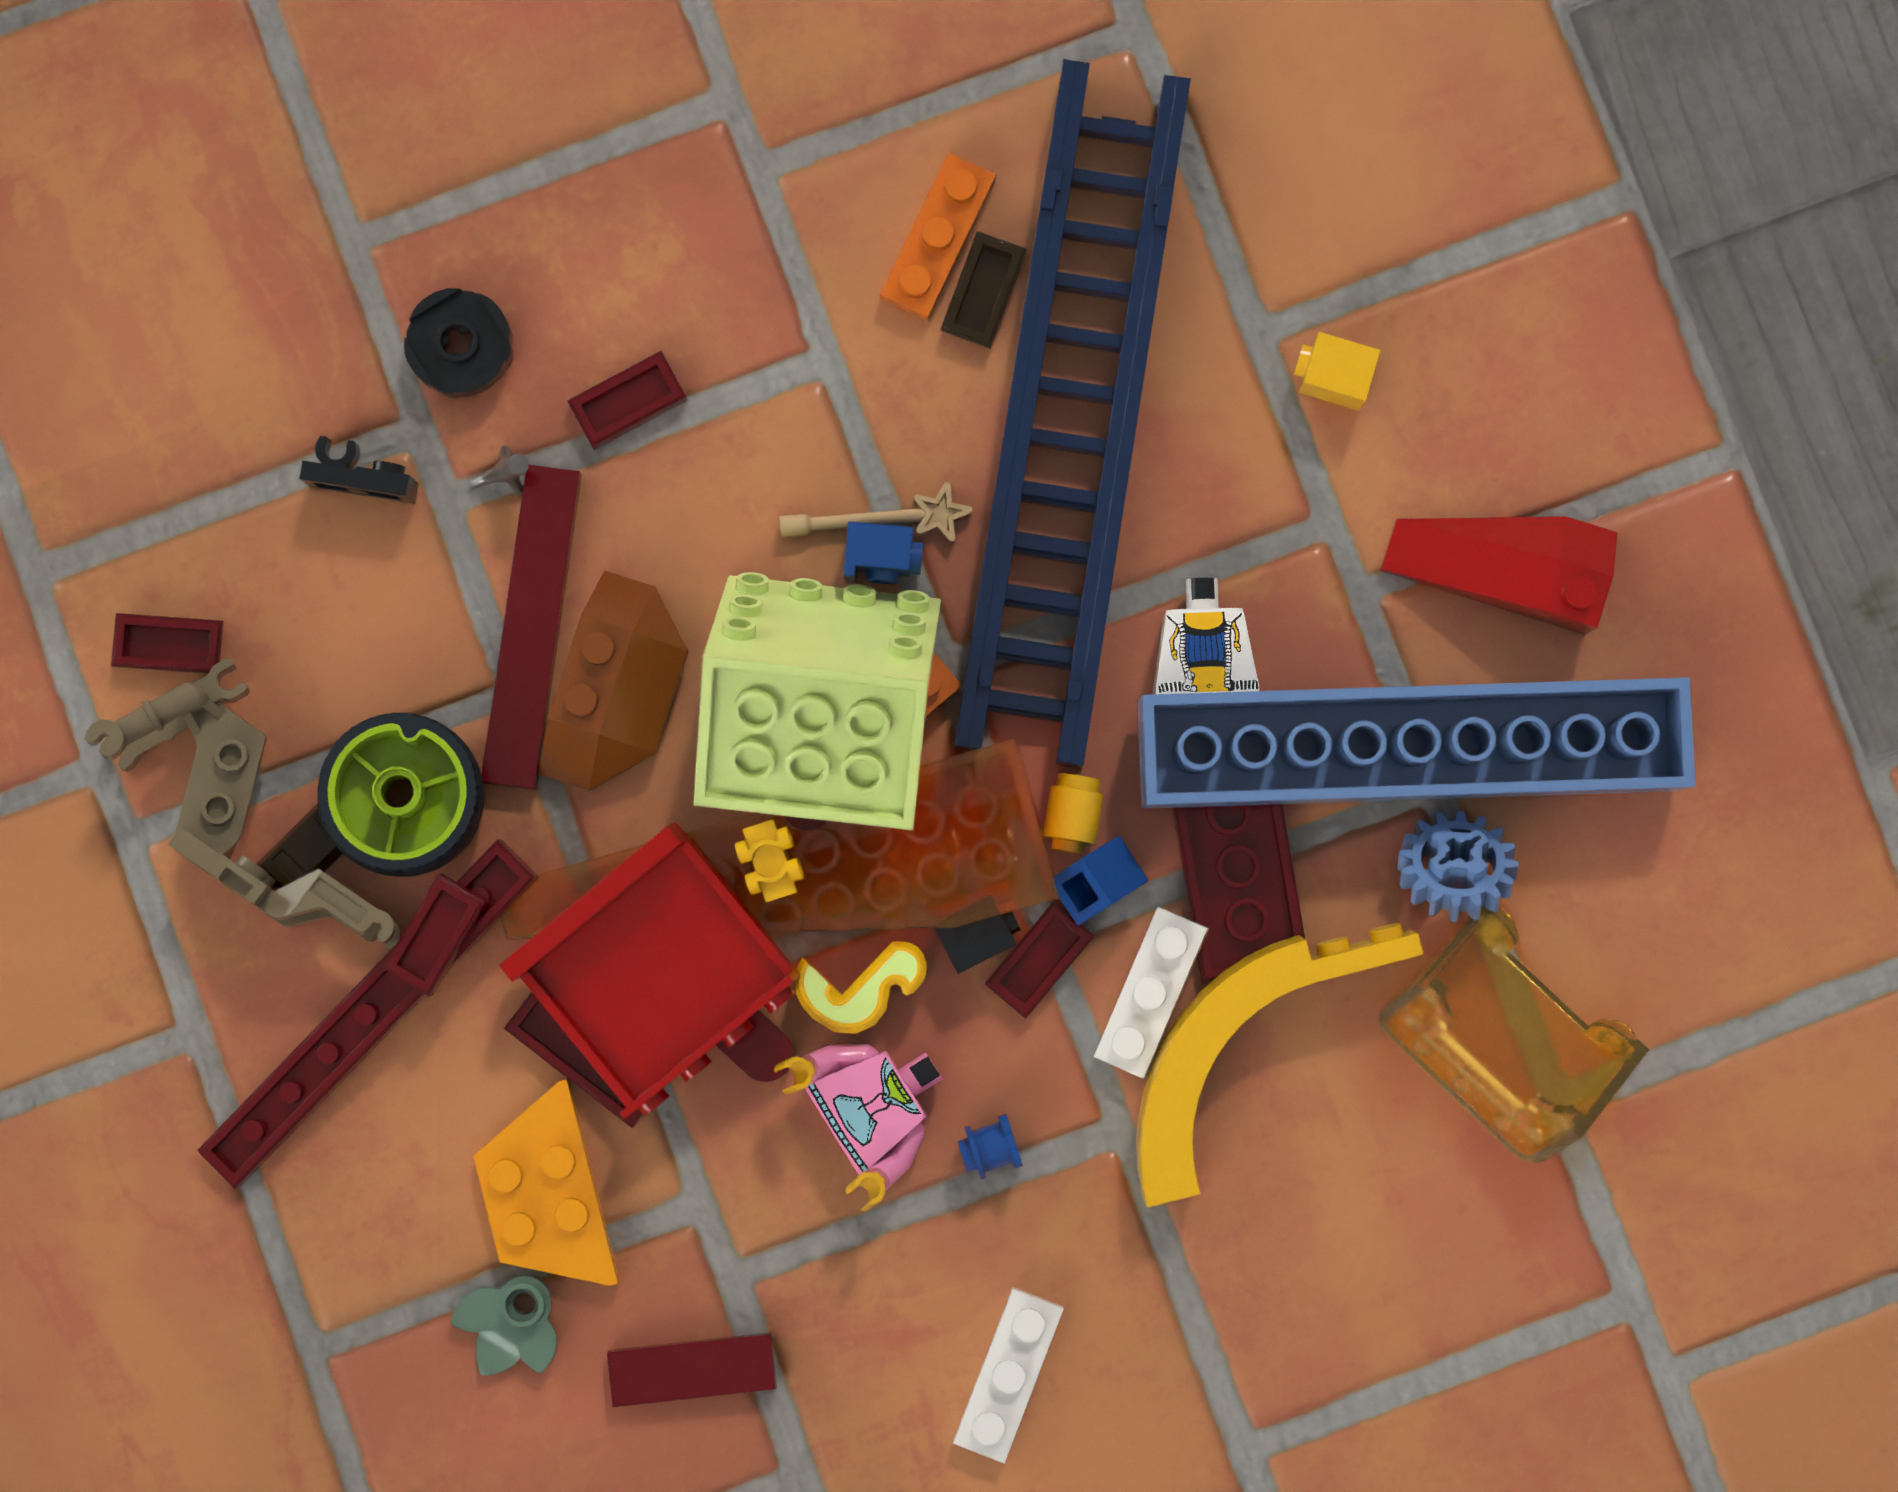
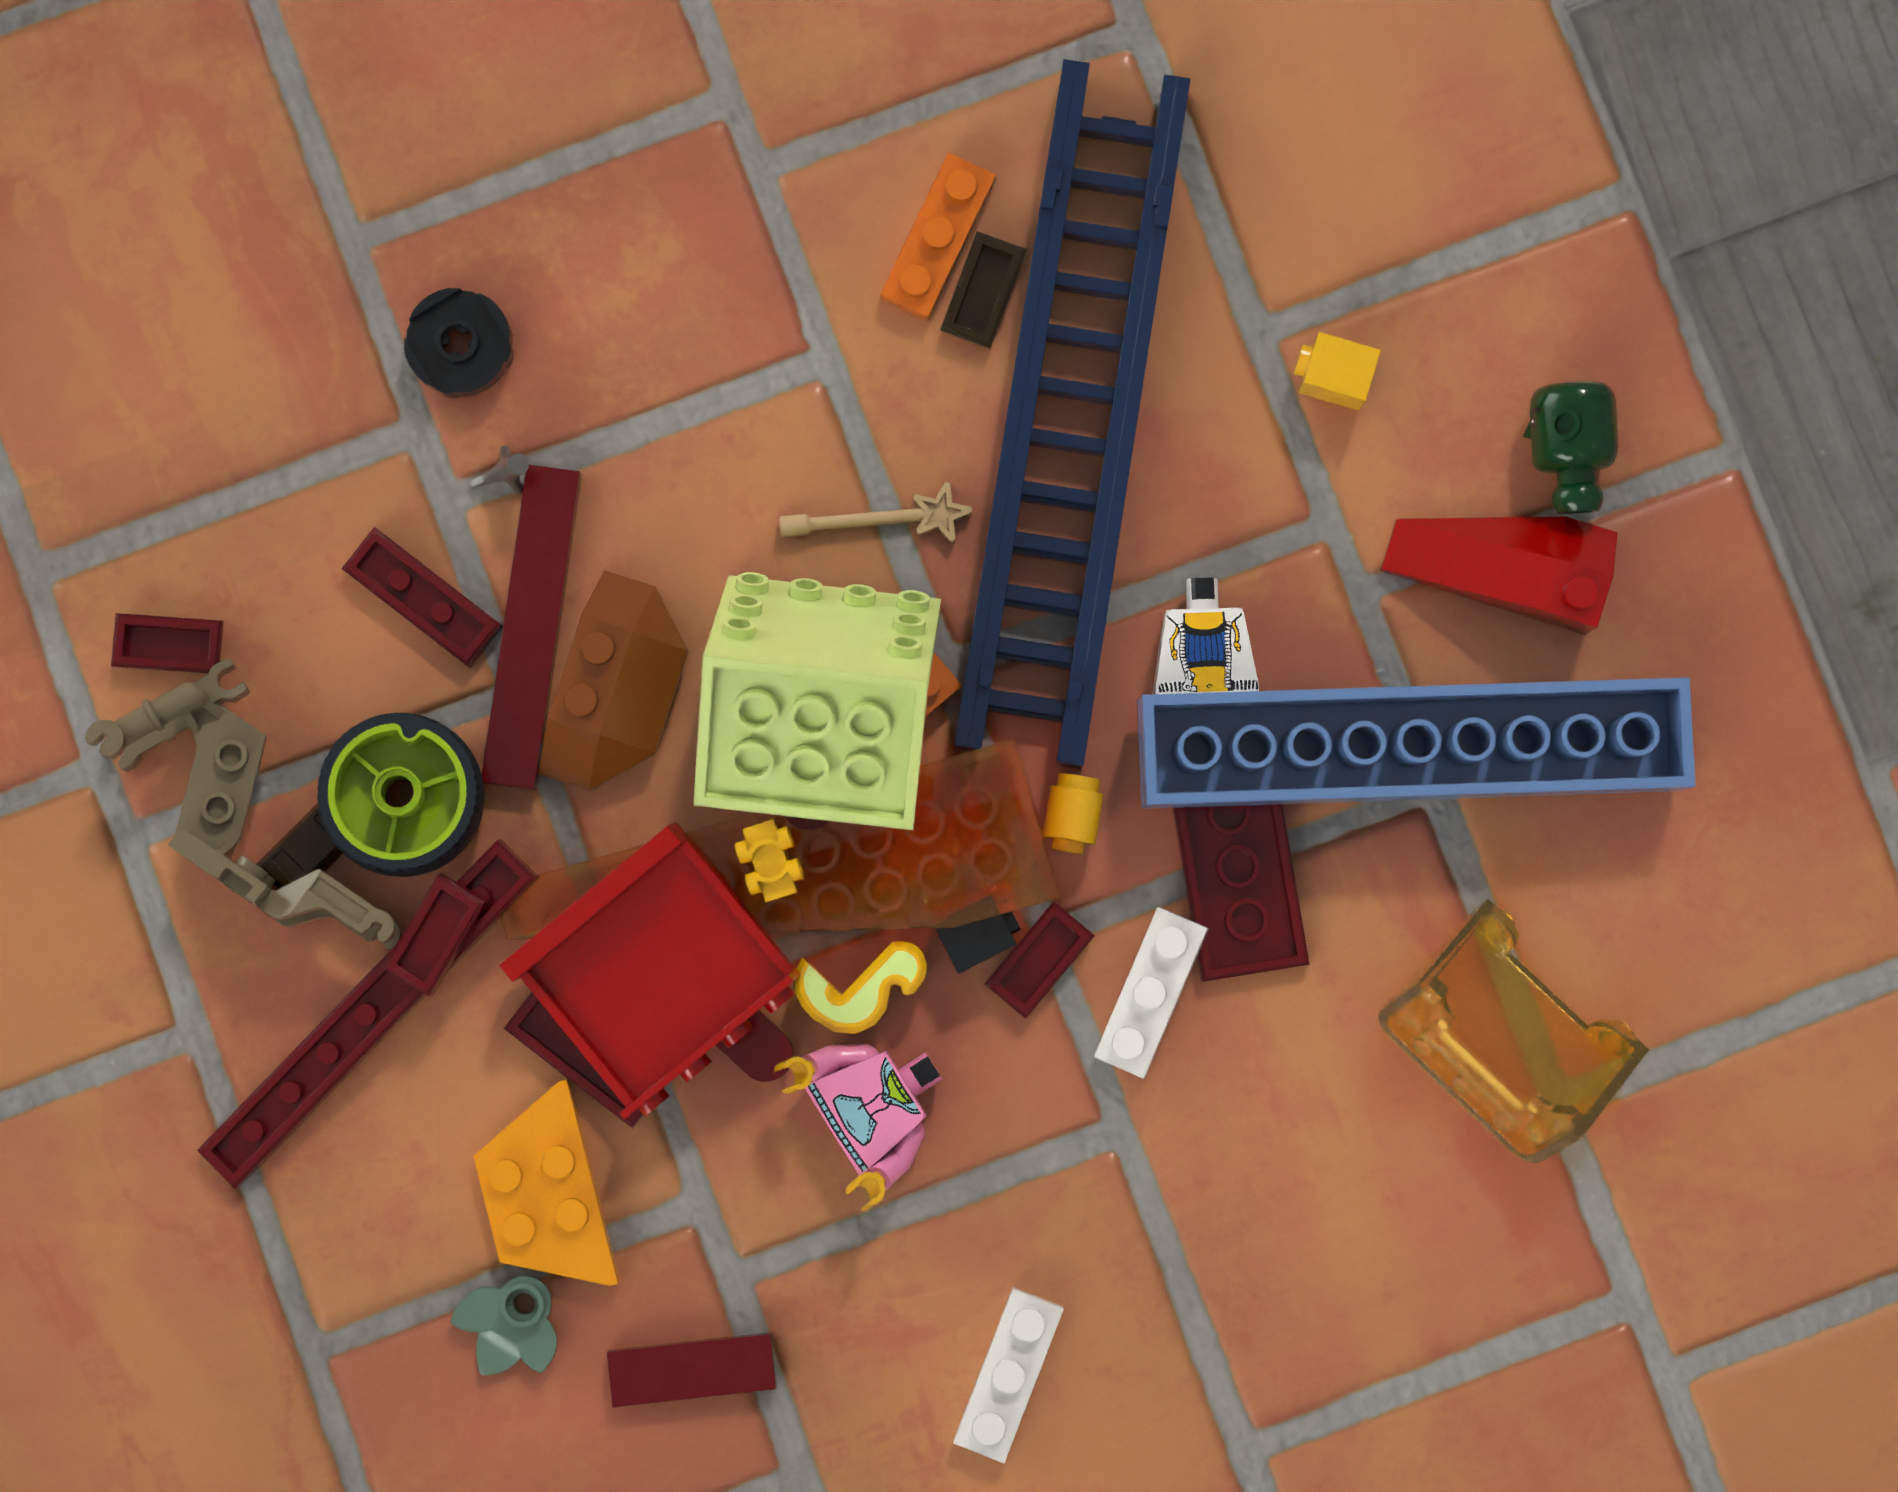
black plate [299,436,419,504] -> none
dark red tile [567,351,688,450] -> none
blue brick [843,522,923,585] -> none
blue brick [957,1114,1023,1179] -> none
blue brick [1049,835,1149,926] -> none
yellow arch [1136,923,1424,1208] -> none
medium blue gear [1397,811,1518,922] -> none
none -> dark red tile [341,527,503,668]
none -> dark green piece [1523,381,1618,514]

